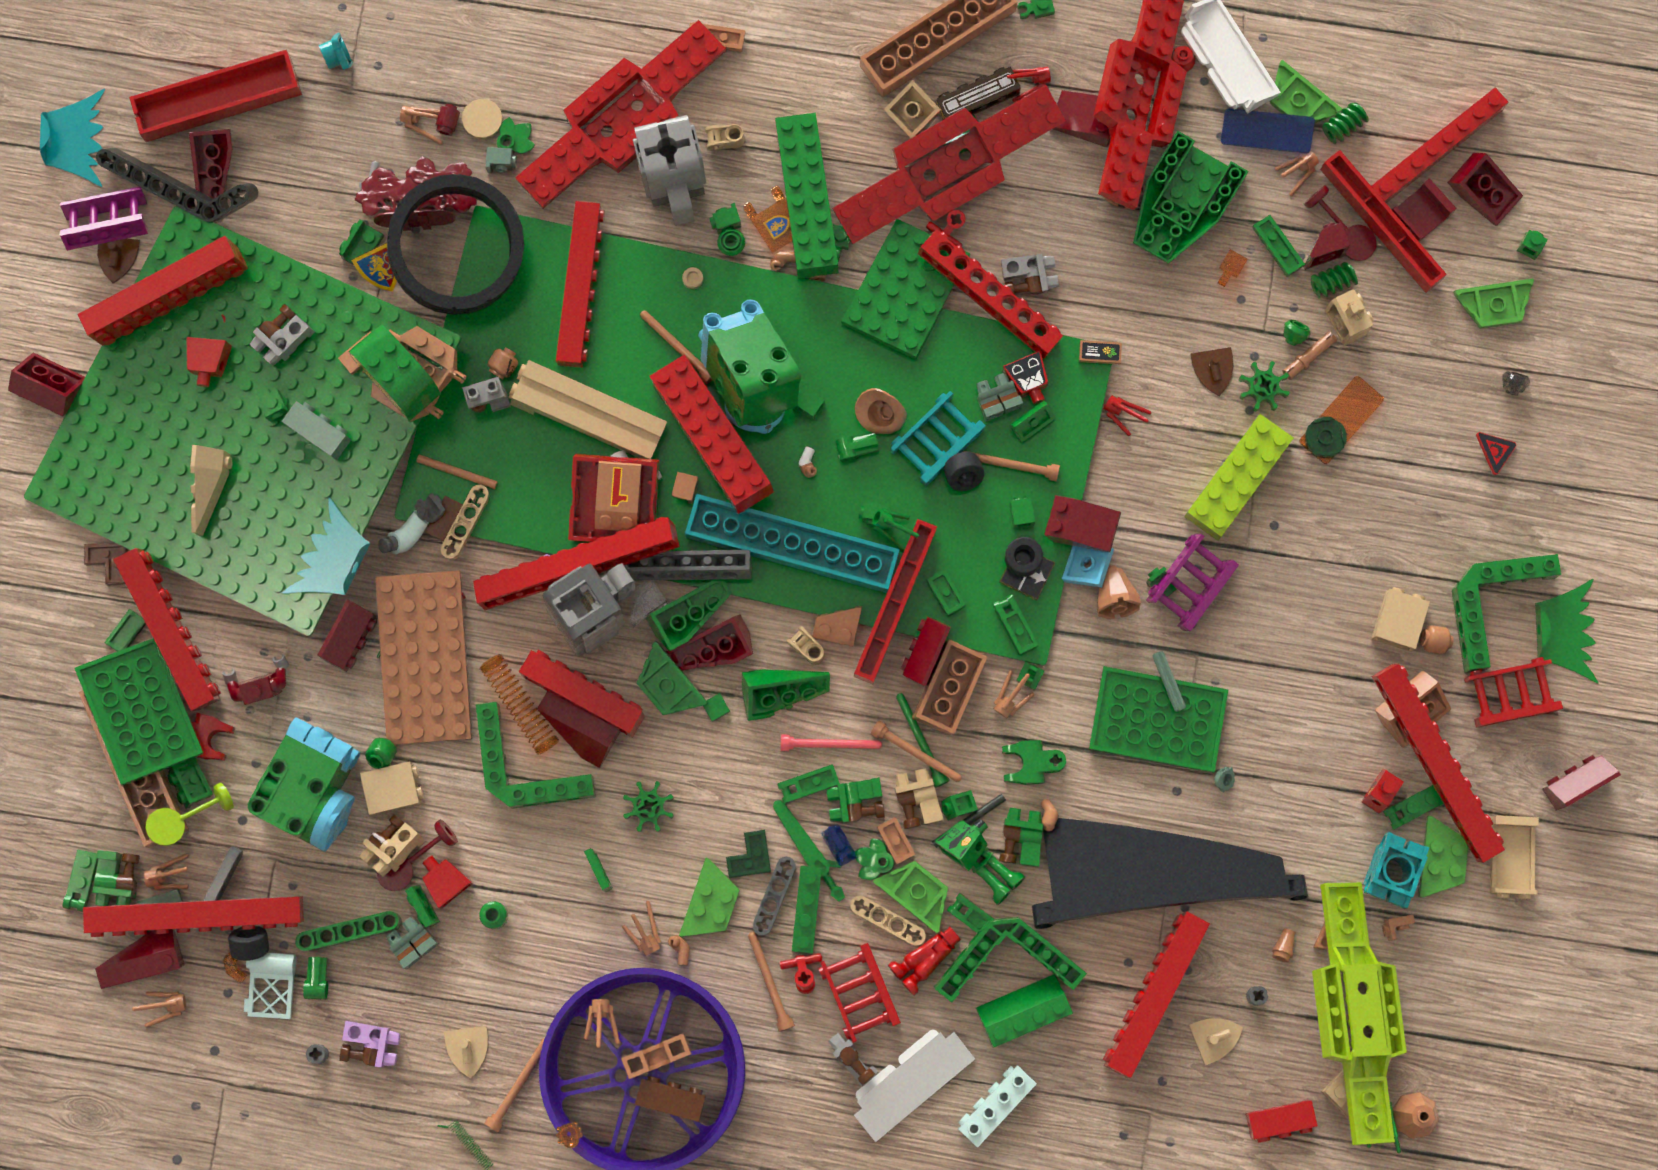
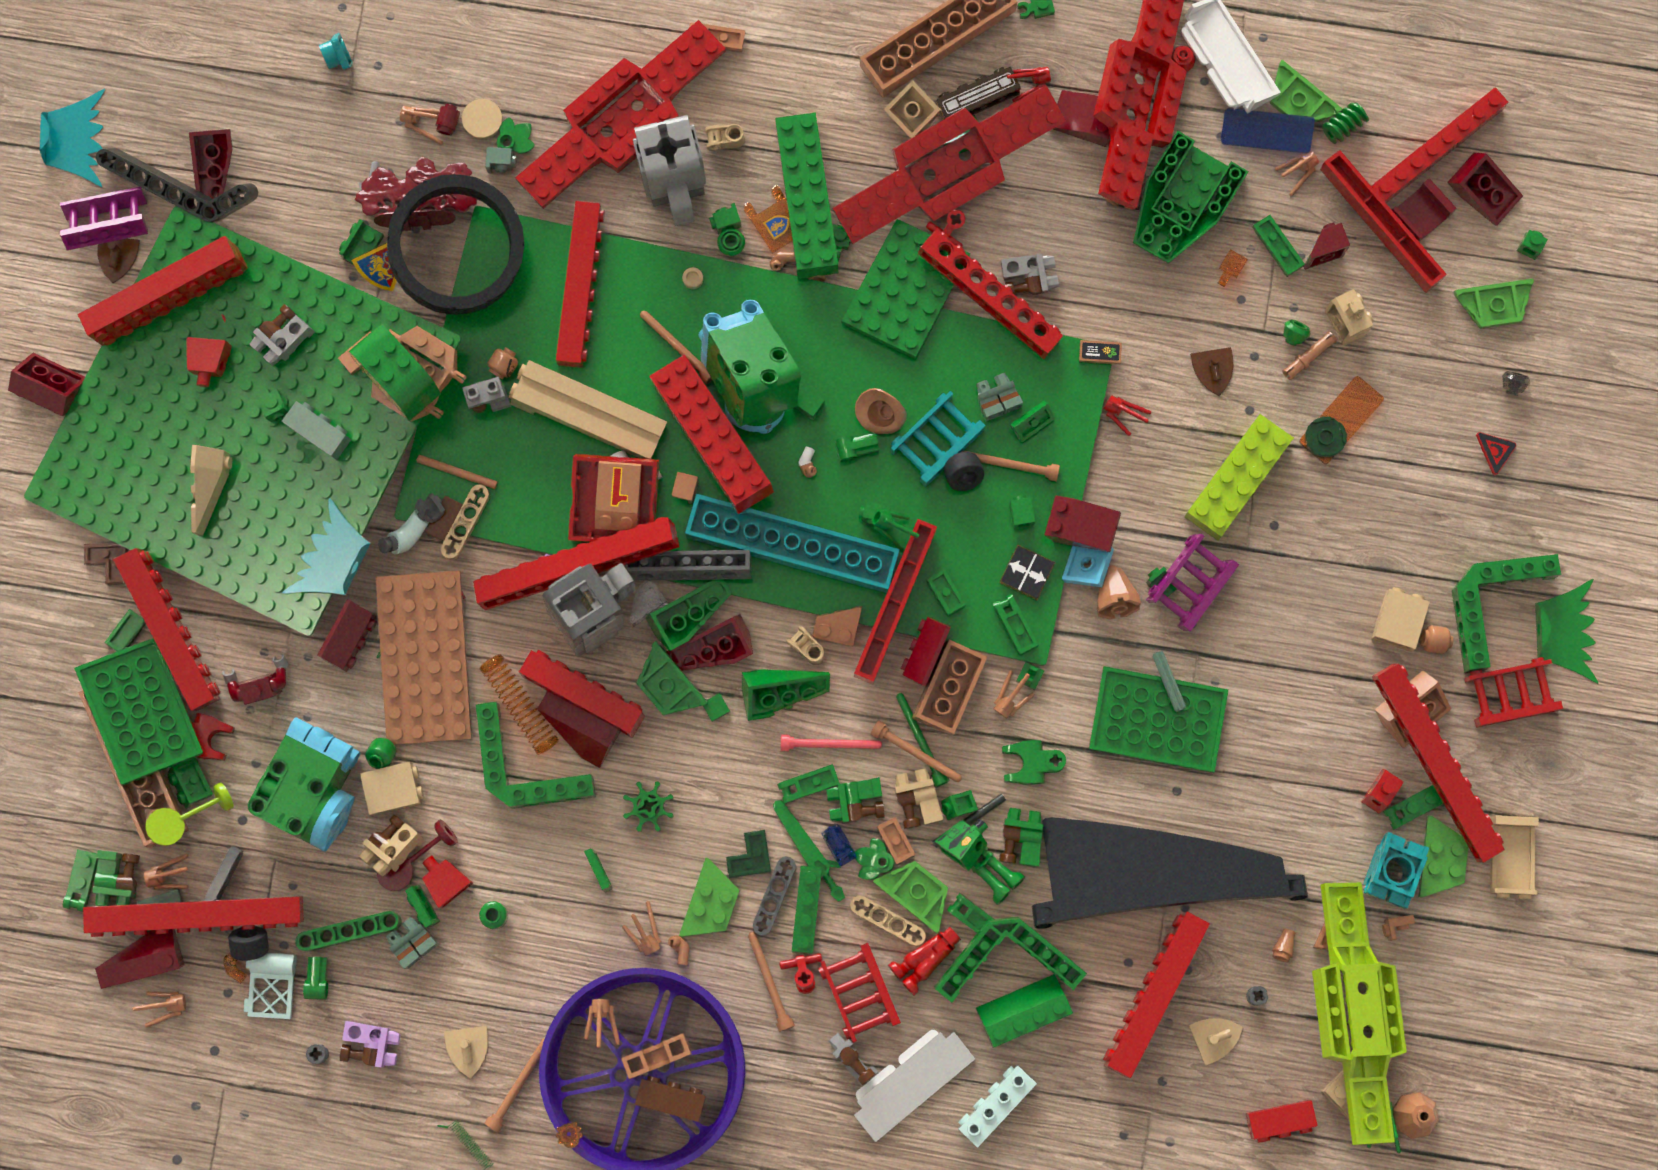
red piece [129,49,302,142] -> none
torso [1002,351,1048,405] -> none
black tyre [1005,537,1043,577] -> none
nougat arm [1041,799,1058,831] -> none
sand green animal [1214,767,1235,792] -> none
green gear [1239,361,1290,412] -> none
dark red piece [1304,185,1377,261] -> none
green piece [1310,262,1358,299] -> none
slope [1543,755,1621,811] -> none

